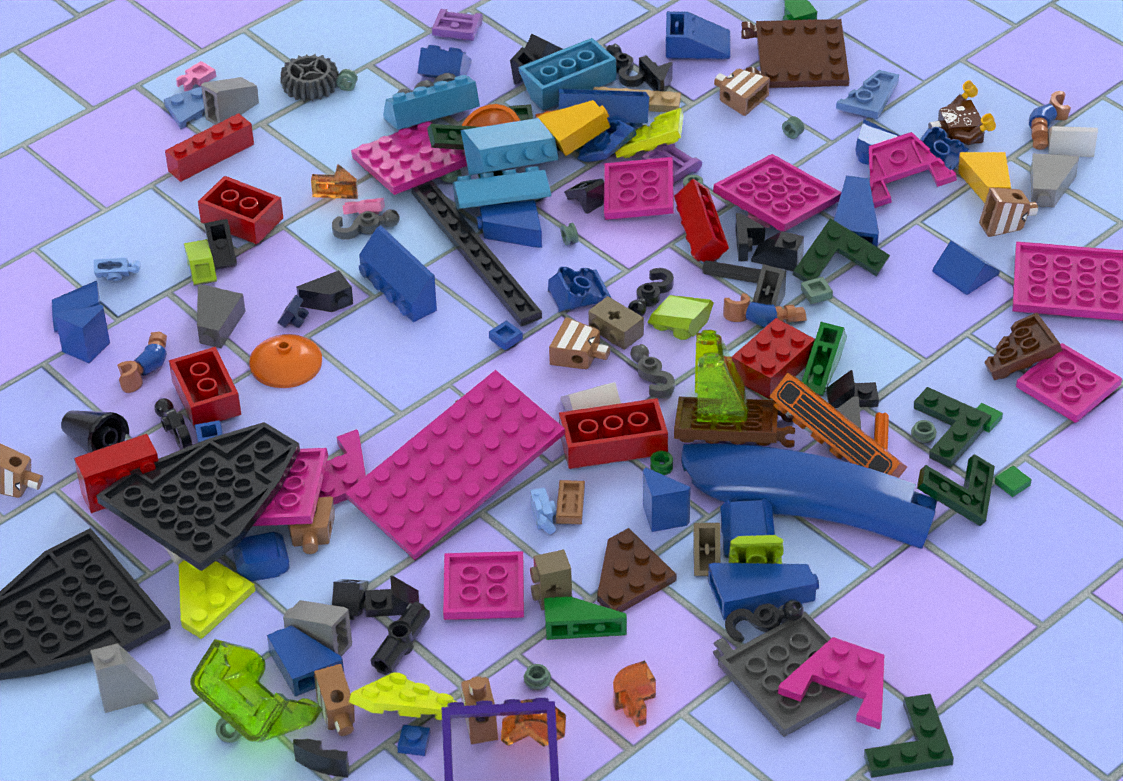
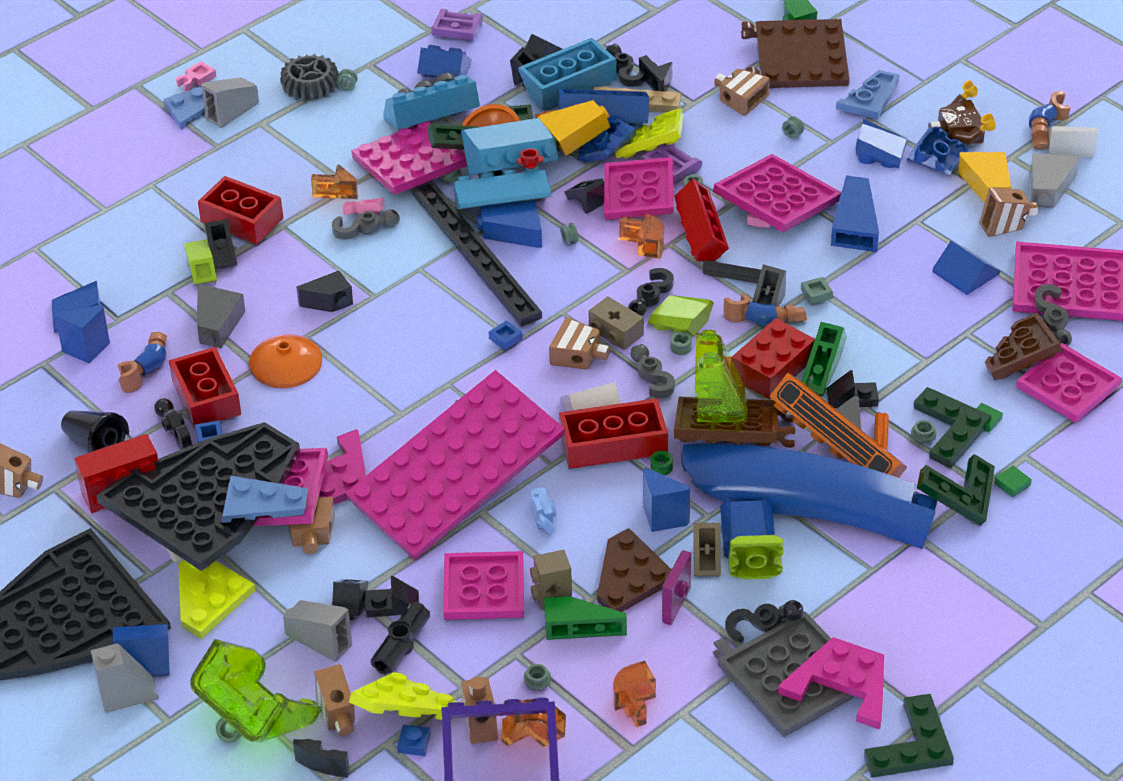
light blue piece [94,257,141,281] -> none
red brick [165,113,254,182] -> none
blue slope [232,531,290,582] -> none
blue slope [267,625,344,697] -> none
dark blue tile [277,295,309,328] -> none
blue slope [359,226,437,323] -> none
blue slope [548,266,611,313] -> none
medium nougat plate [556,480,585,524] -> none
blue slope [666,11,730,59] -> none
blue slope [708,563,819,620] -> none
black slope [735,213,765,261] -> none
black slope [751,231,804,271] -> none
dark green plate [792,218,890,282] -> none
dark pink wing [869,132,957,208] -> none
none -> blue slope [113,624,170,677]
none -> medium blue wing [222,476,308,523]
none -> red plate [516,149,544,169]
none -> clear orange brick [619,214,664,259]
none -> magenta plate [662,550,692,625]
none -> sand green bush [670,332,692,355]
none -> dark grey piece [1034,284,1072,346]

